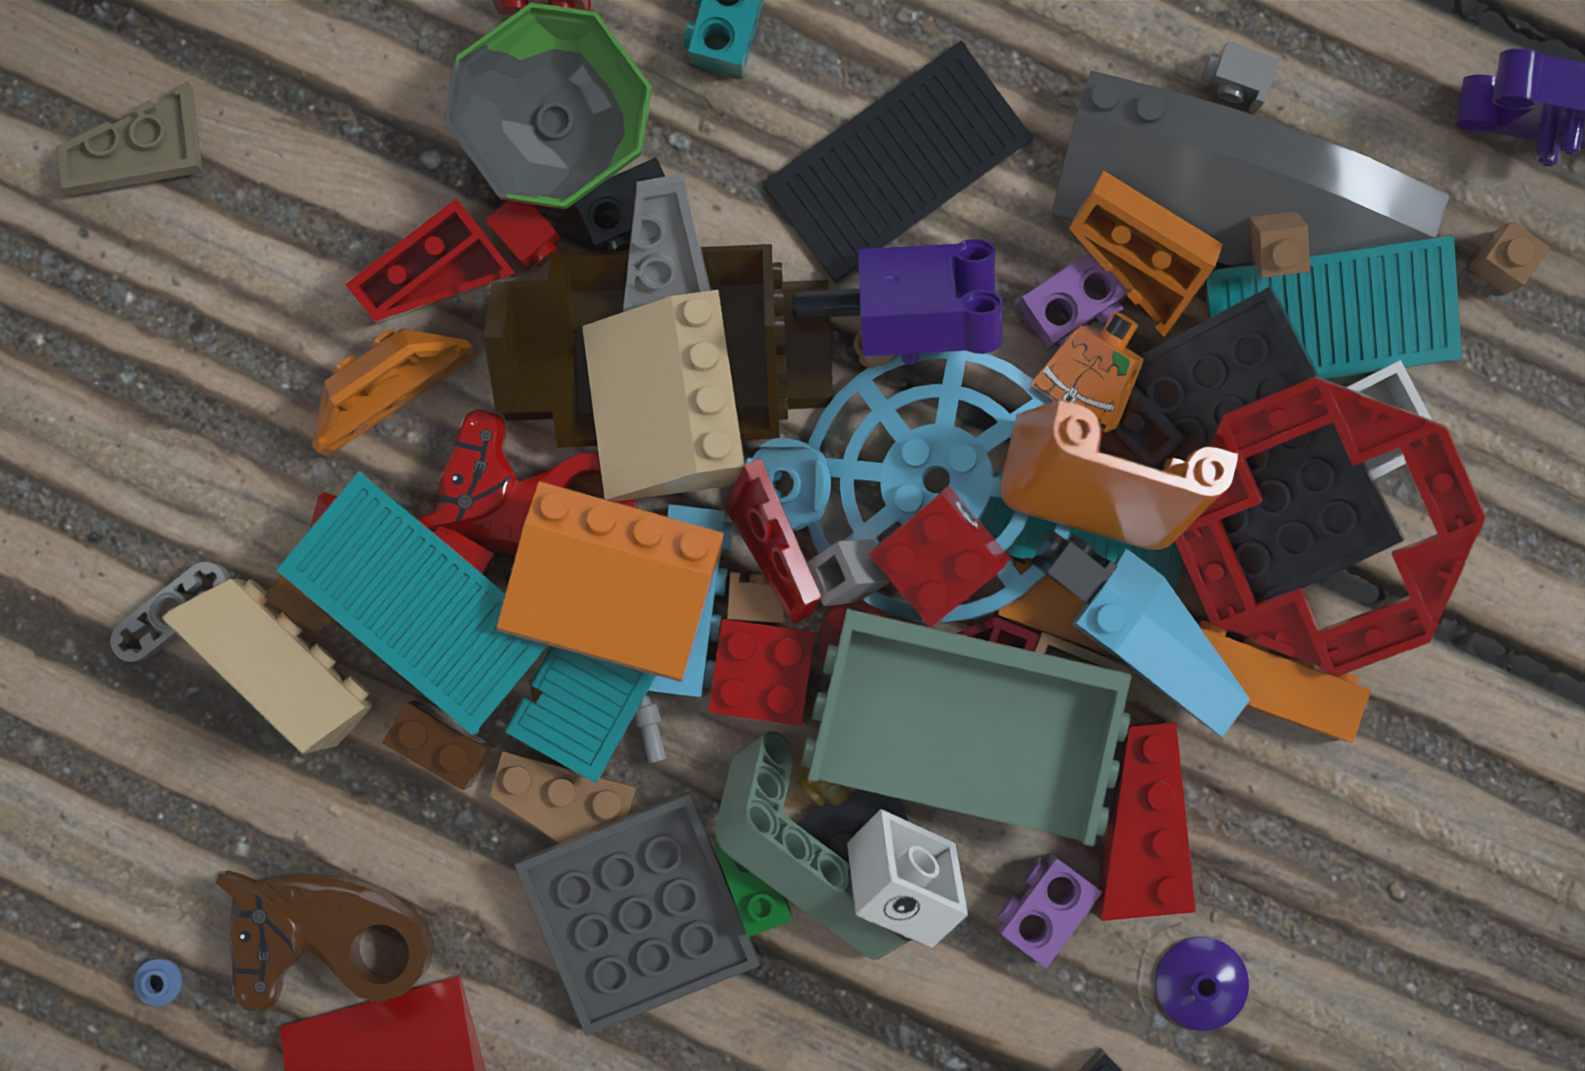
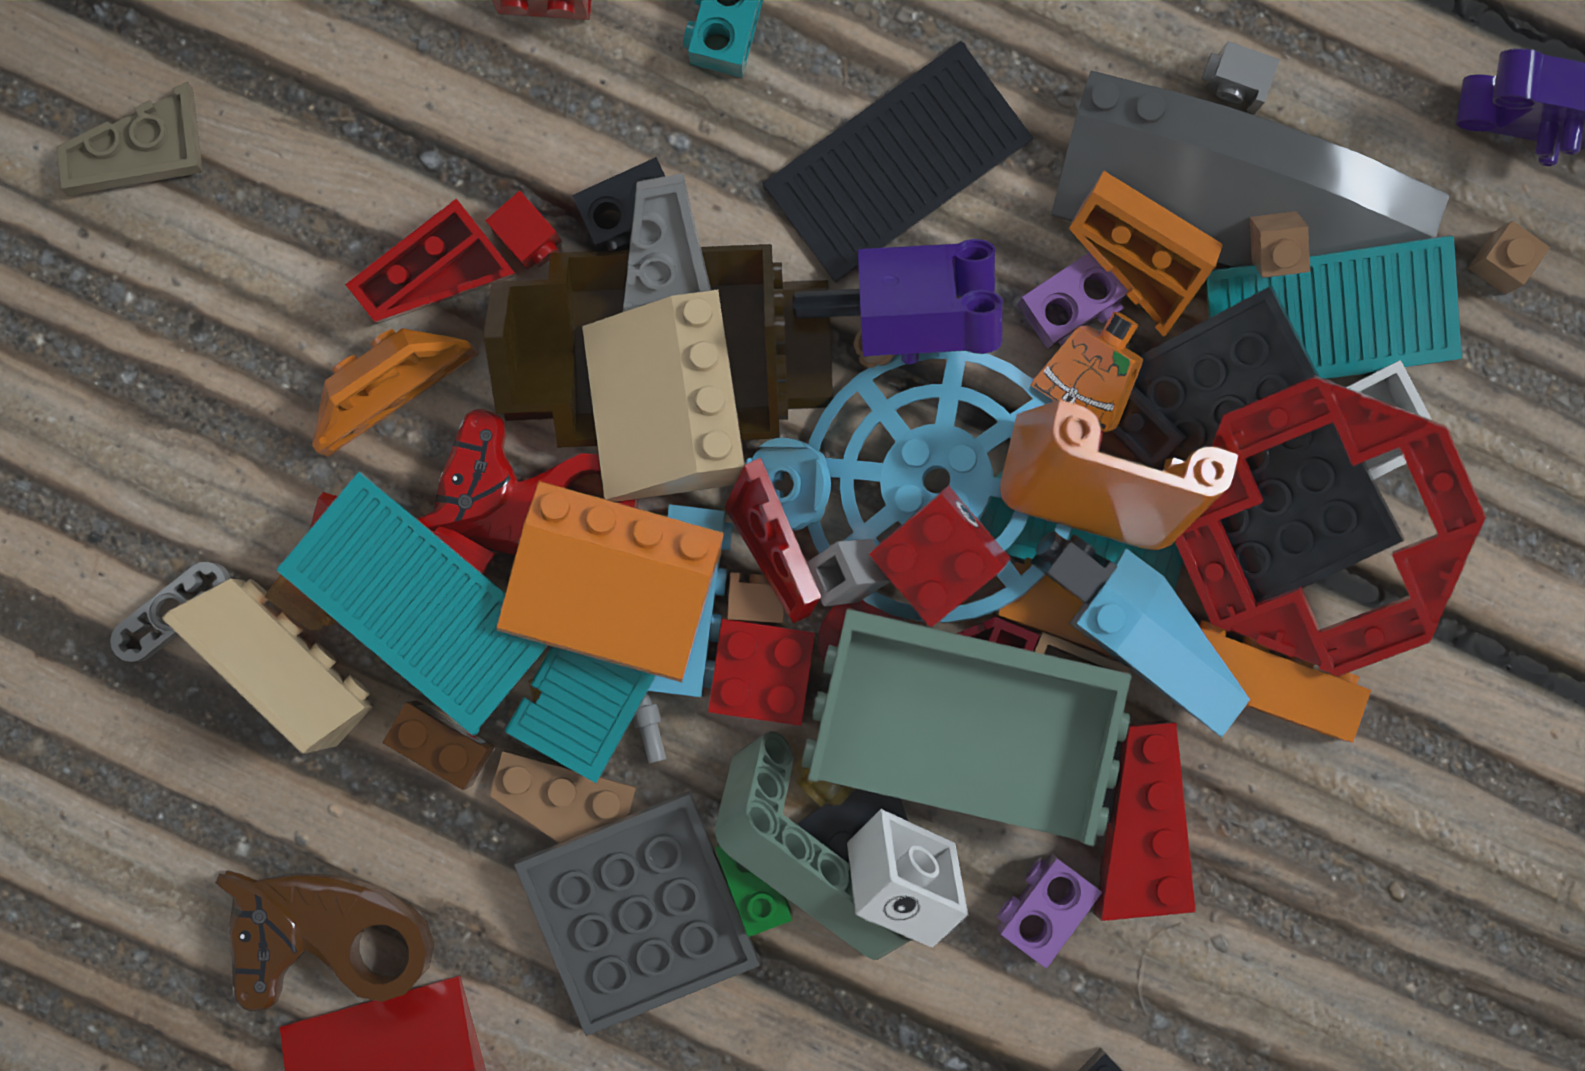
medium blue plate [134,958,183,1006] -> none
dark grey rock [444,3,652,209] -> none
dark purple dish [1155,936,1249,1031] -> none

